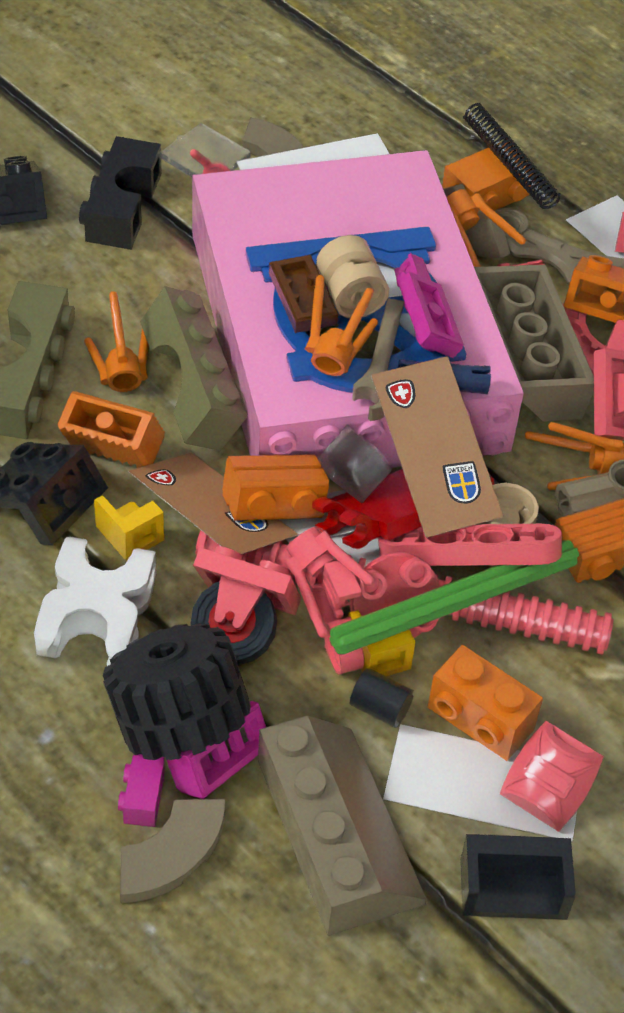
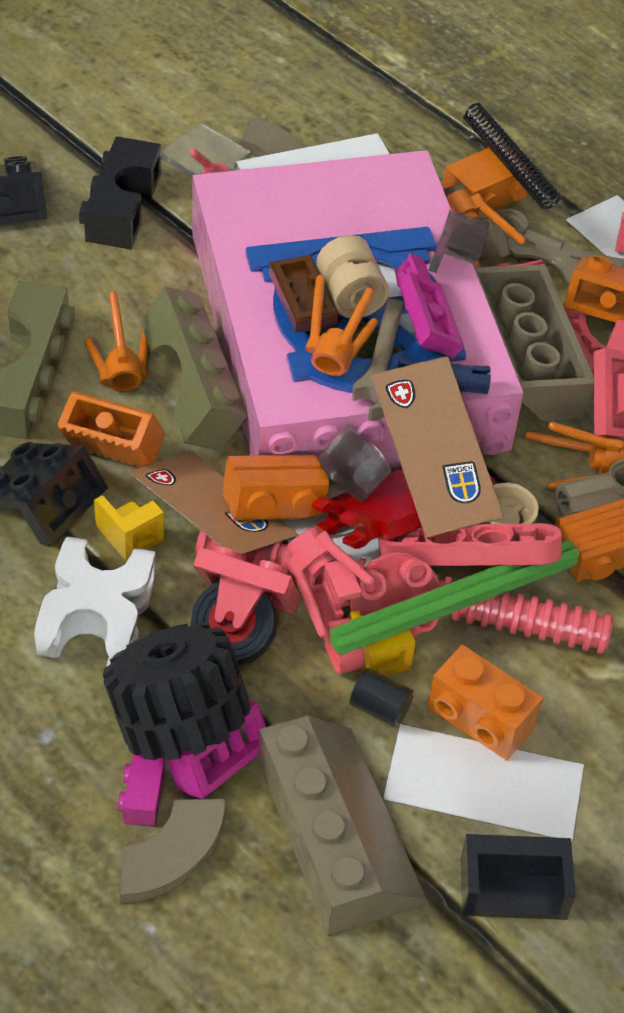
coral piece [500,721,604,832] -> none
none -> clear smoke panel [428,209,490,273]

